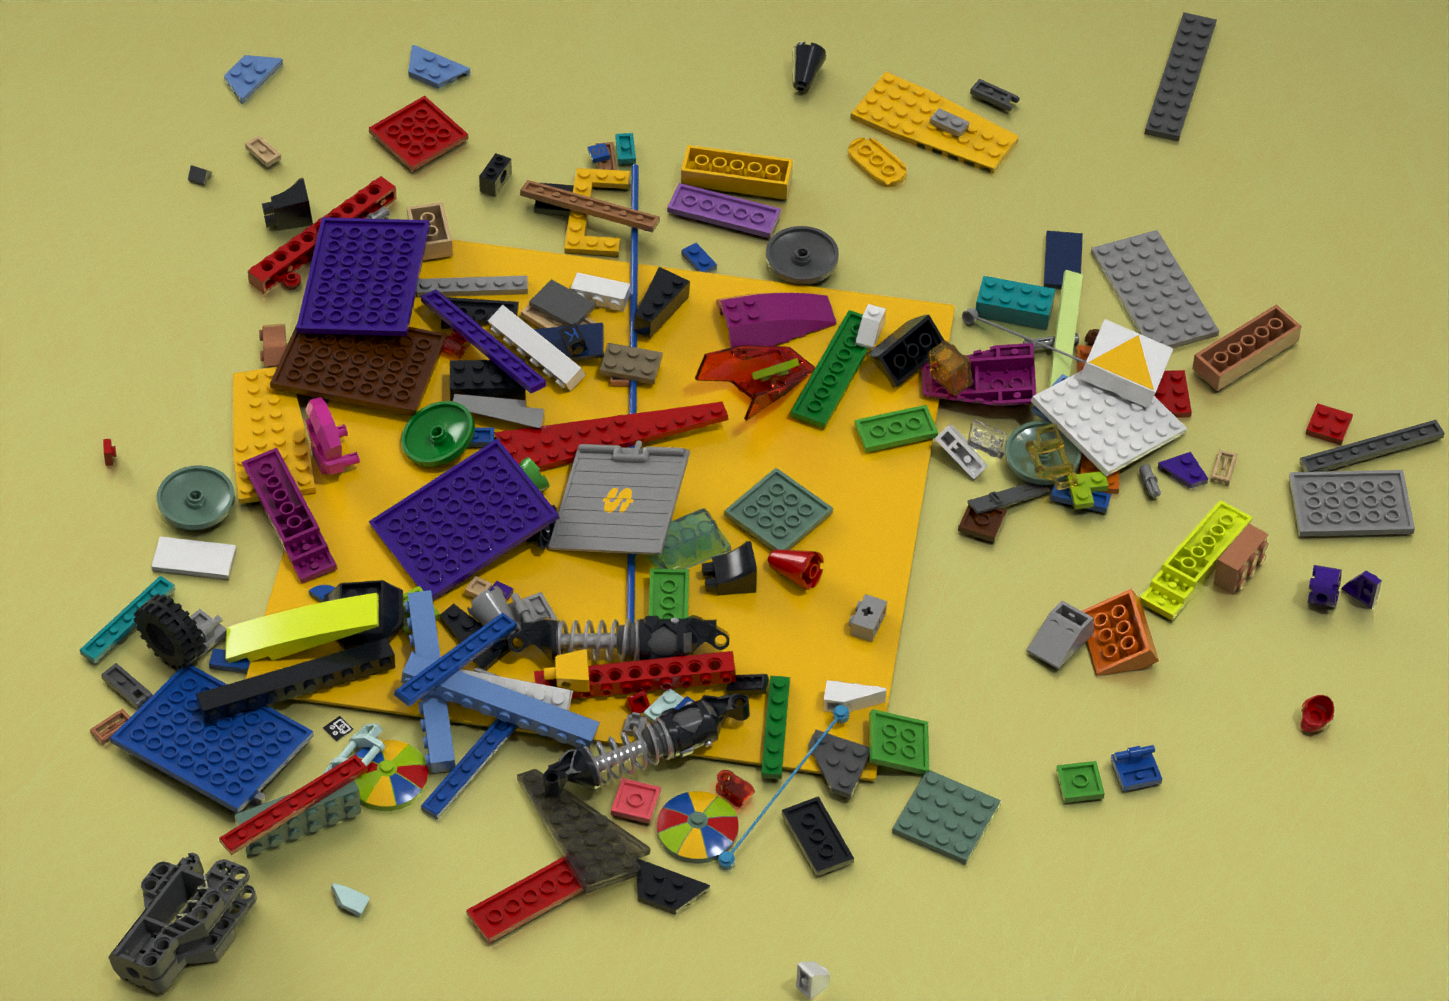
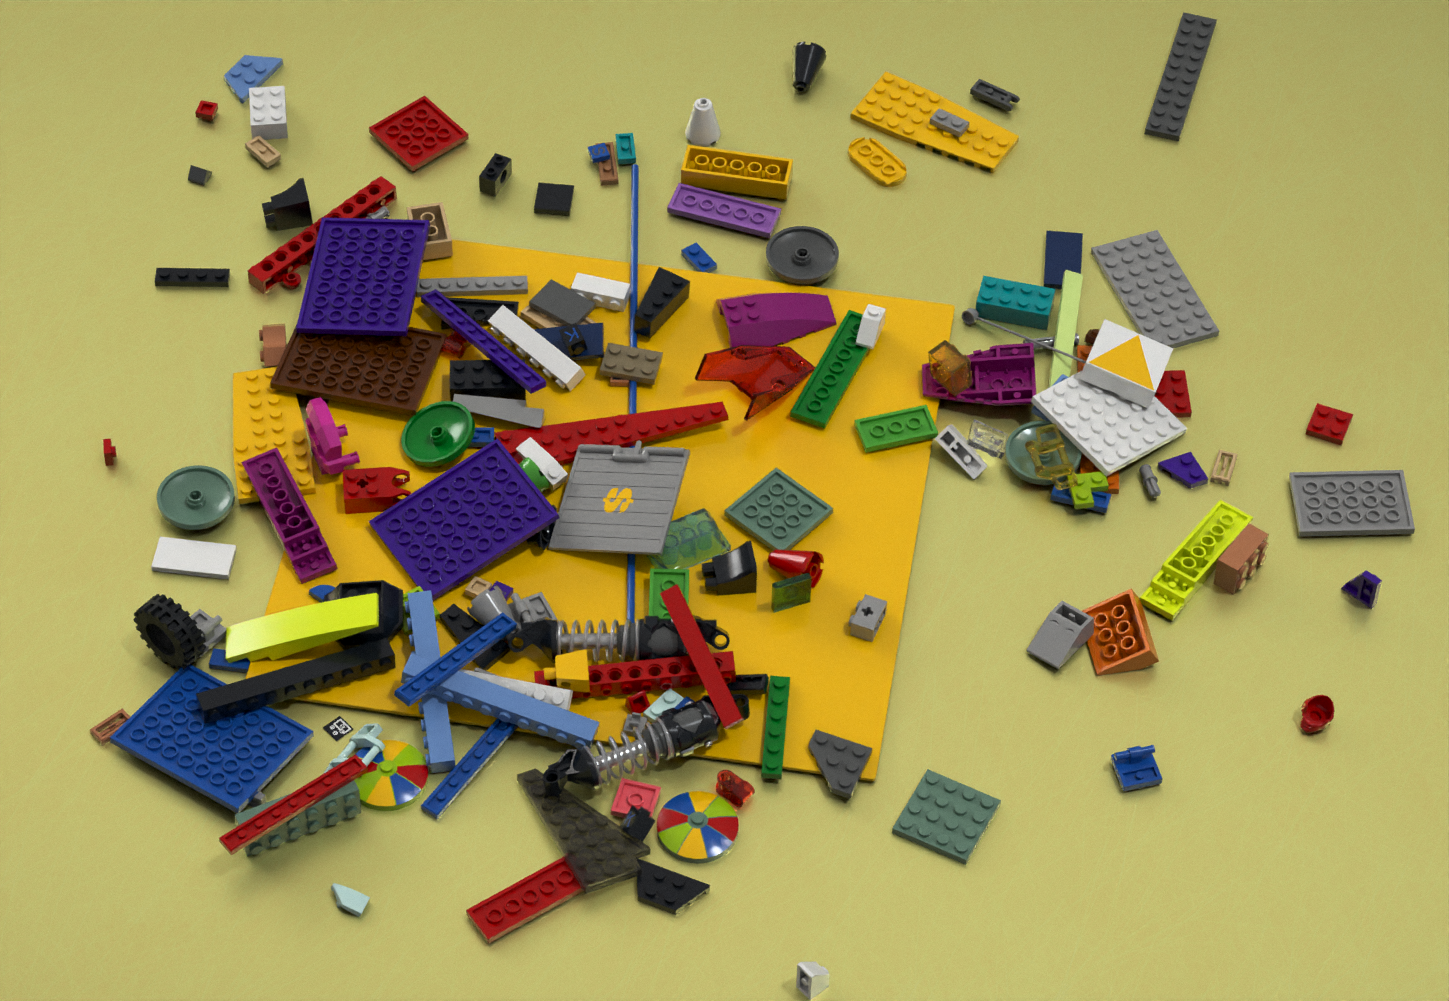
teal plate [80,576,176,664] -> none
dark grey plate [101,663,153,710] -> none
dark grey connector [108,853,257,993] -> none
medium blue wing [408,45,470,89] -> none
medium nougat plate [520,180,660,233] -> none
yellow plate [564,168,630,256] -> none
dark azure piece [718,705,849,870] -> none
lime wing [752,358,799,382] -> none
black plate [782,796,854,876] -> none
white slope [823,680,886,713] -> none
black windscreen [869,314,947,388] -> none
bright green plate [869,709,929,775] -> none
reddish brown plate [958,504,1007,542] -> none
dark grey piece [967,483,1050,514] -> none
bright green plate [1056,761,1105,803] -> none
nougat brick [1192,304,1302,391] -> none
dark grey plate [1299,420,1445,472] -> none
dark purple brick [1308,565,1342,607] -> none
none -> black plate [155,268,230,287]
none -> red plate [195,100,218,121]
none -> white brick [249,86,288,140]
none -> red brick [343,467,411,514]
none -> white slope [515,437,568,492]
none -> black brick [620,805,655,842]
none -> red tile [660,584,744,729]
none -> white cone [685,98,721,147]
none -> clear green tile [771,573,812,613]

